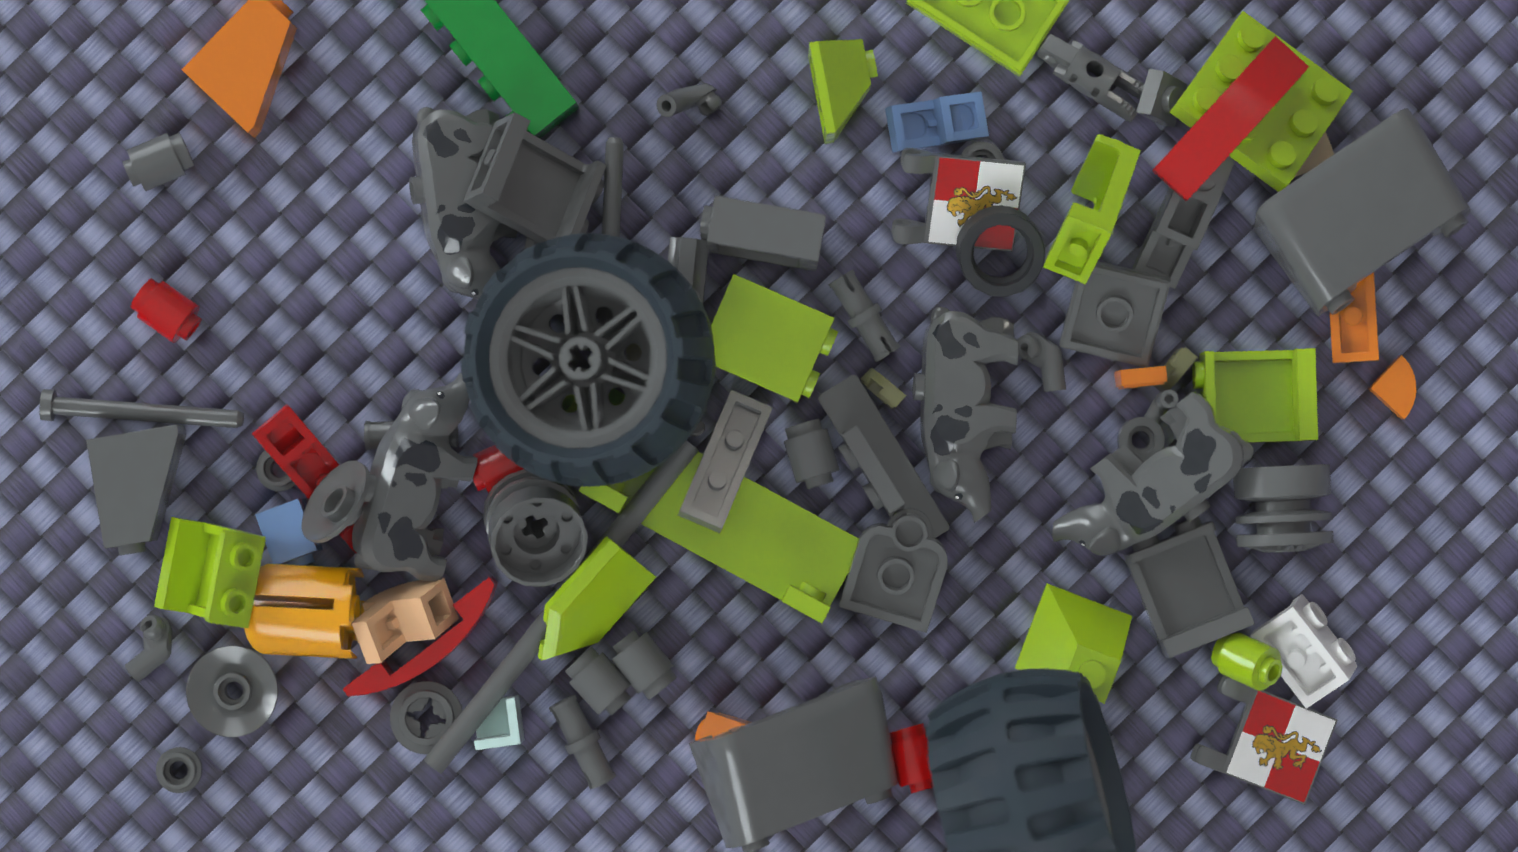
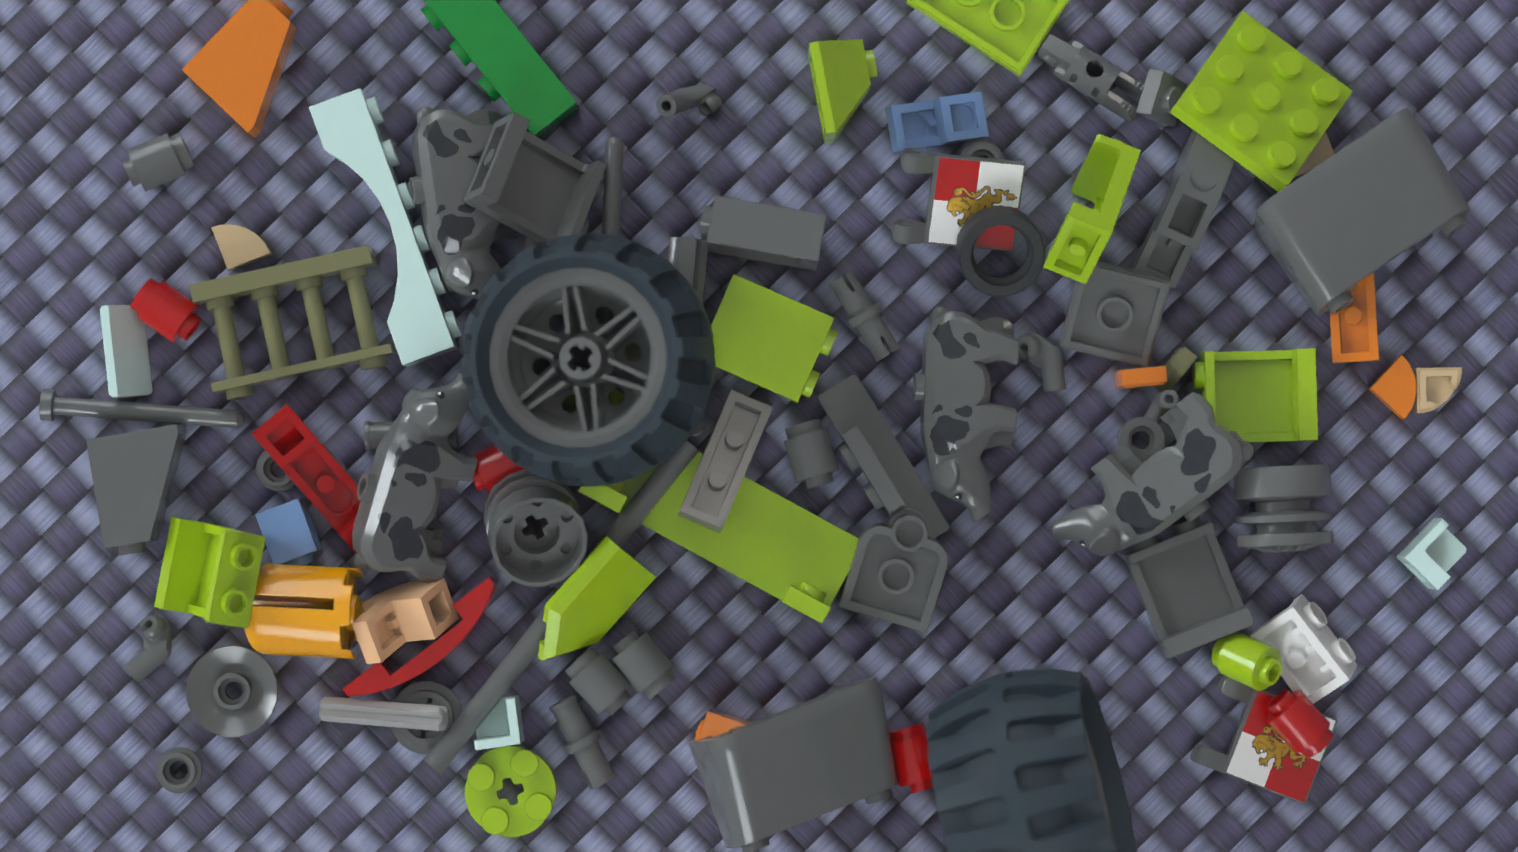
dark grey dish [302,461,370,543] -> none
olive tile [860,367,906,409] -> none
lime slope [1014,583,1132,704] -> none
red slope [1152,36,1309,201] -> none
none -> light aqua slope [100,305,153,399]
none -> olive fence [189,245,397,400]
none -> tan tile [211,224,272,271]
none -> light aqua arch [309,88,462,367]
none -> light grey axle [319,697,449,731]
none -> lime plate [465,745,557,837]
none -> red brick [1266,689,1334,758]
none -> light aqua panel [1396,518,1467,590]
none -> tan tile [1413,367,1462,414]

